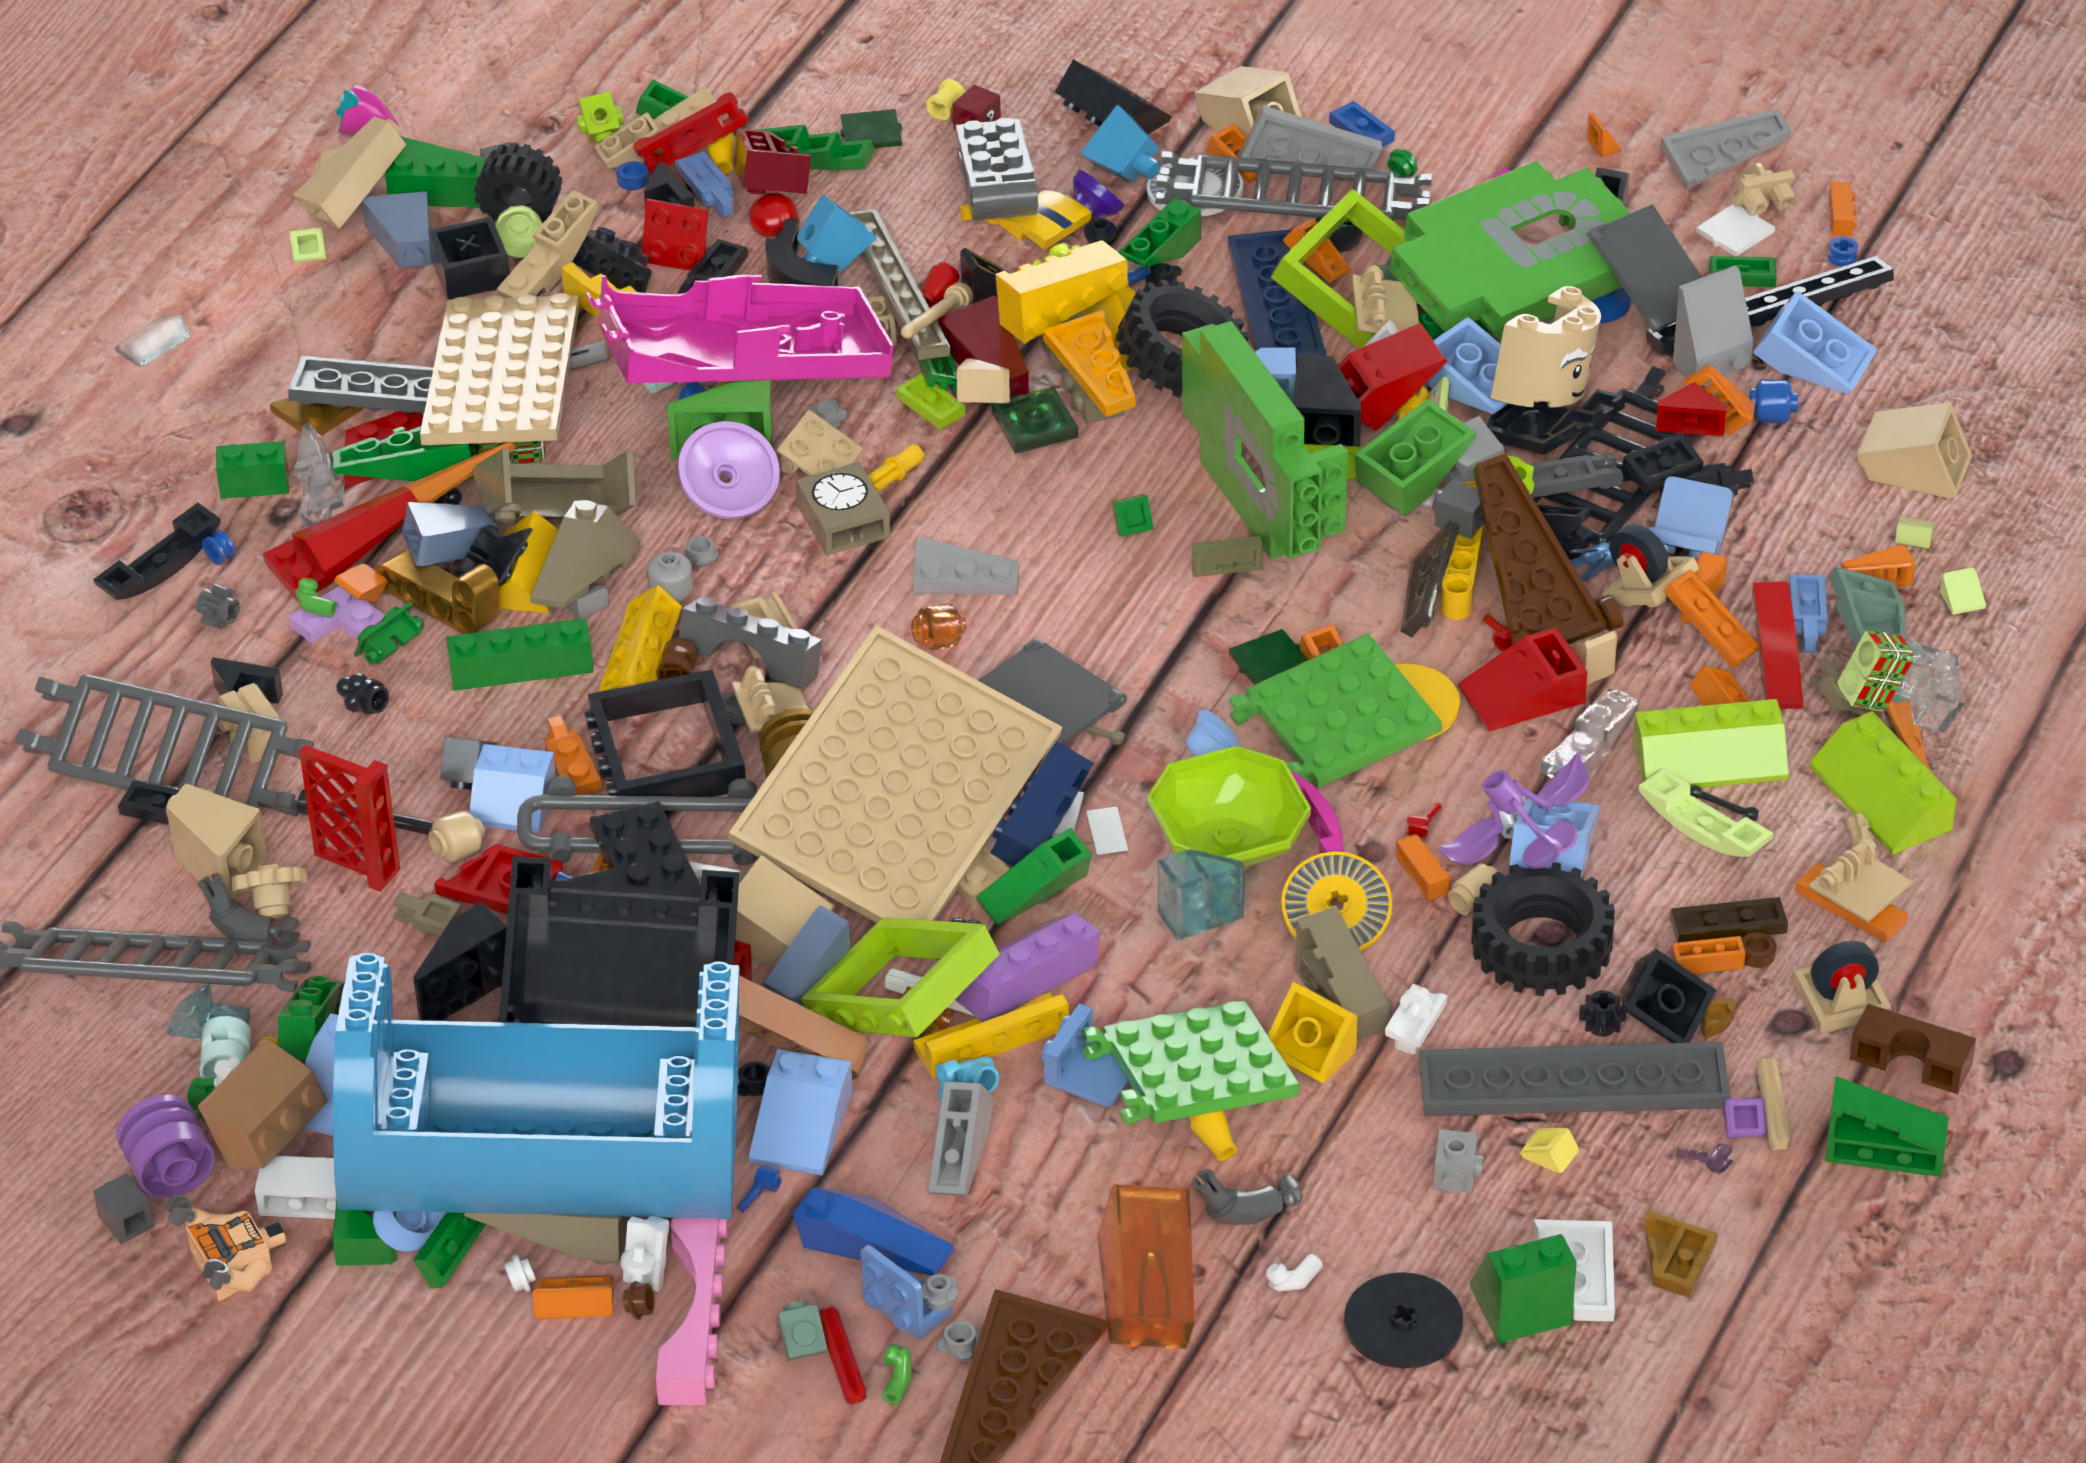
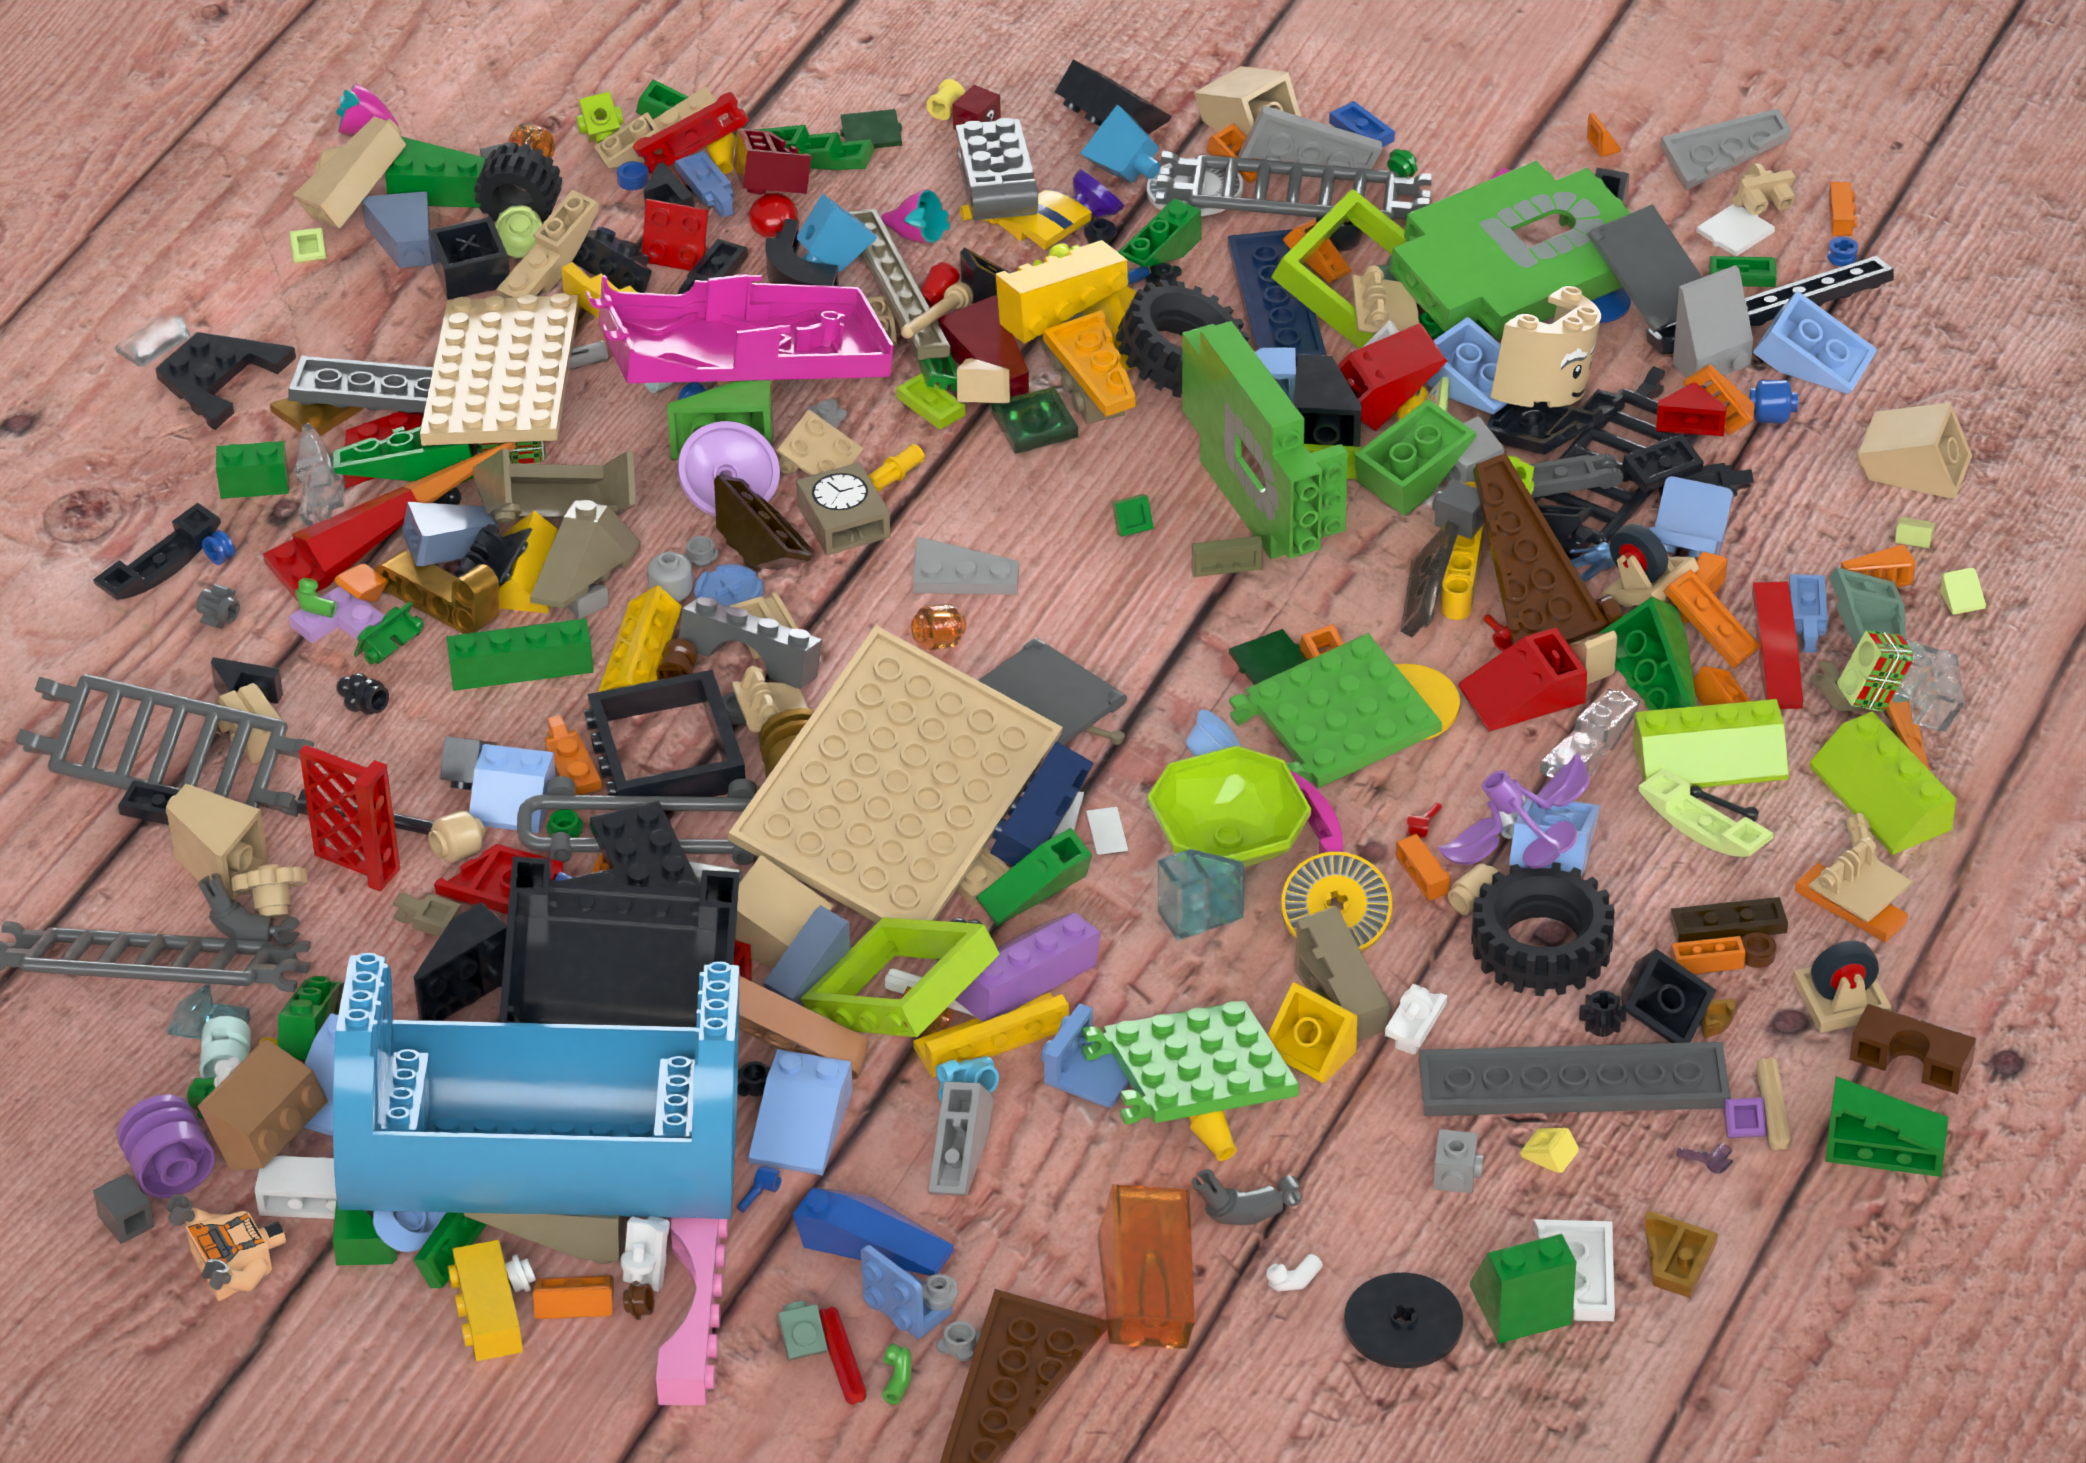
none -> black wing [155,332,296,430]
none -> yellow brick [447,1239,523,1362]
none -> clear orange head [508,122,556,158]
none -> green plate [546,809,583,838]
none -> medium blue tile [694,564,764,607]
none -> dark brown wedge [714,475,814,570]
none -> hat [881,189,950,243]
none -> green wedge [1599,596,1697,711]

